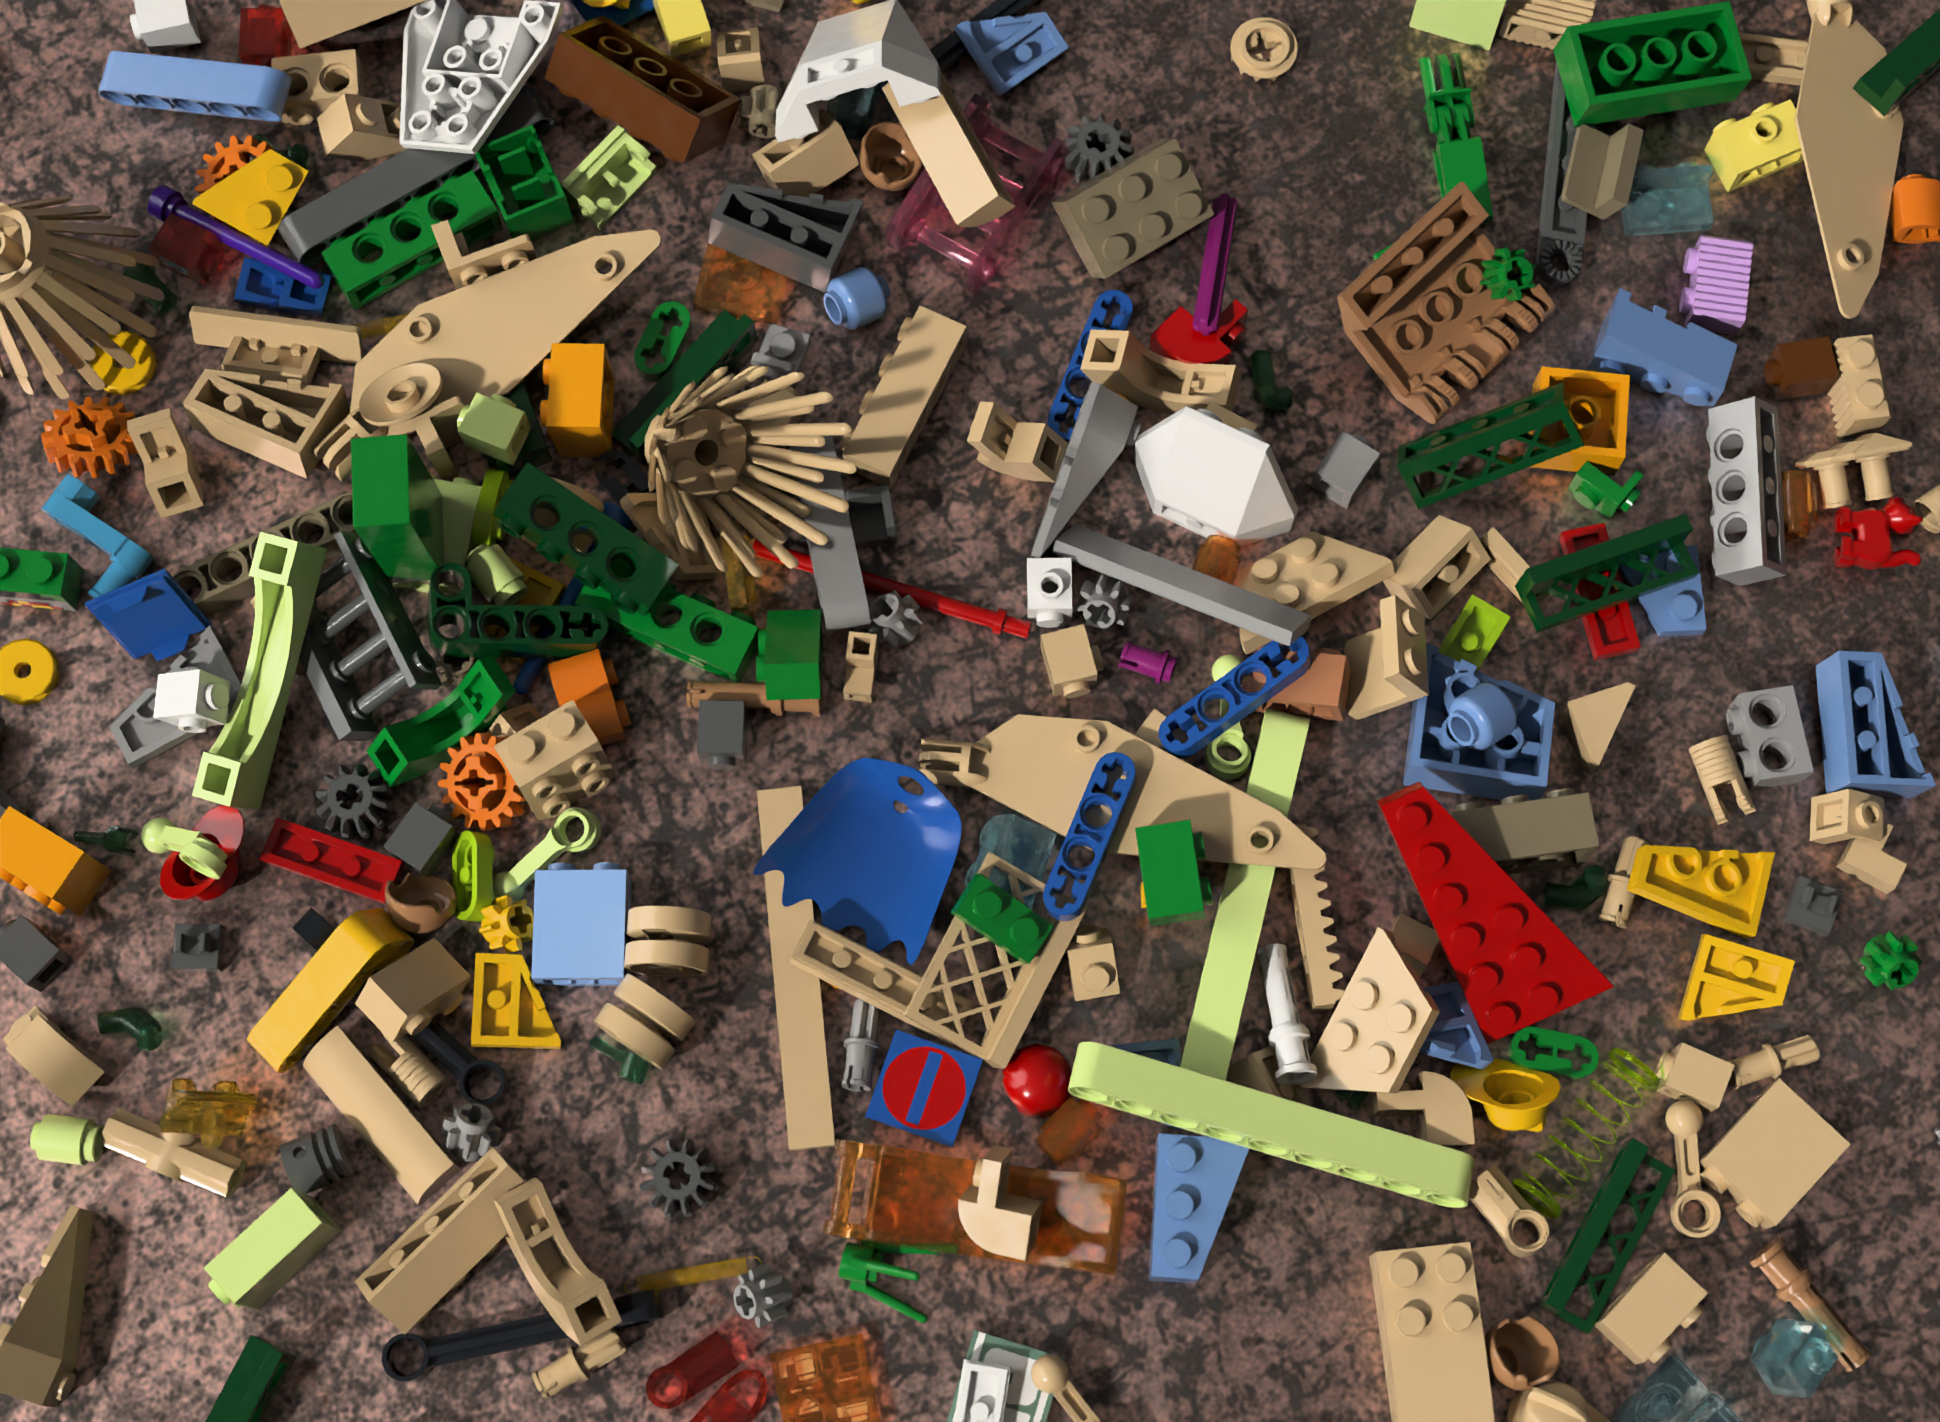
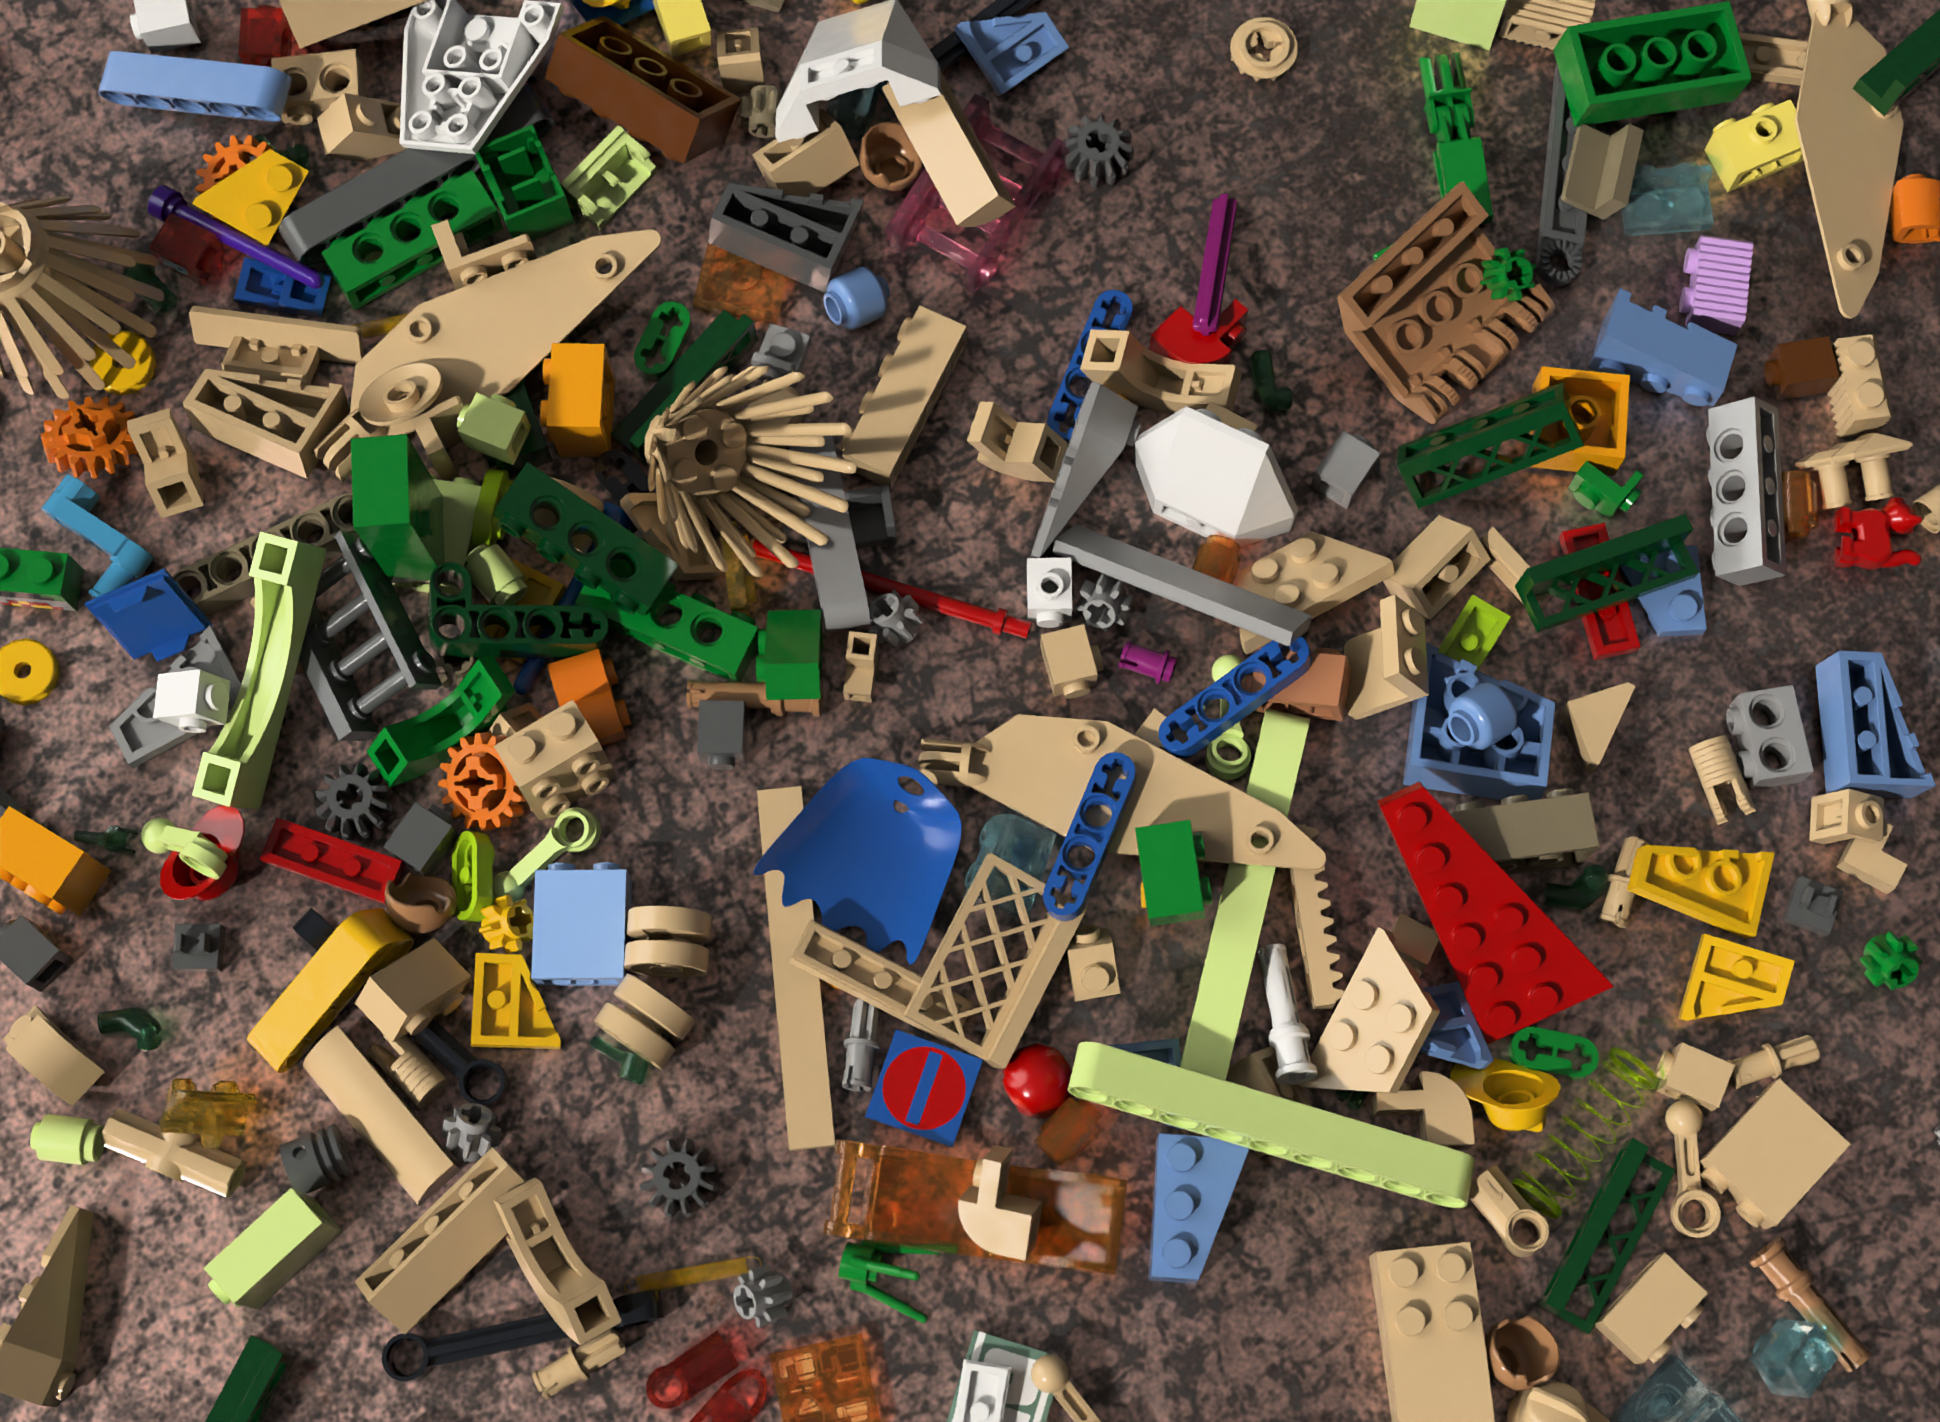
green plate [950,873,1054,964] -> none
dark tan brick [1051,137,1214,279] -> none

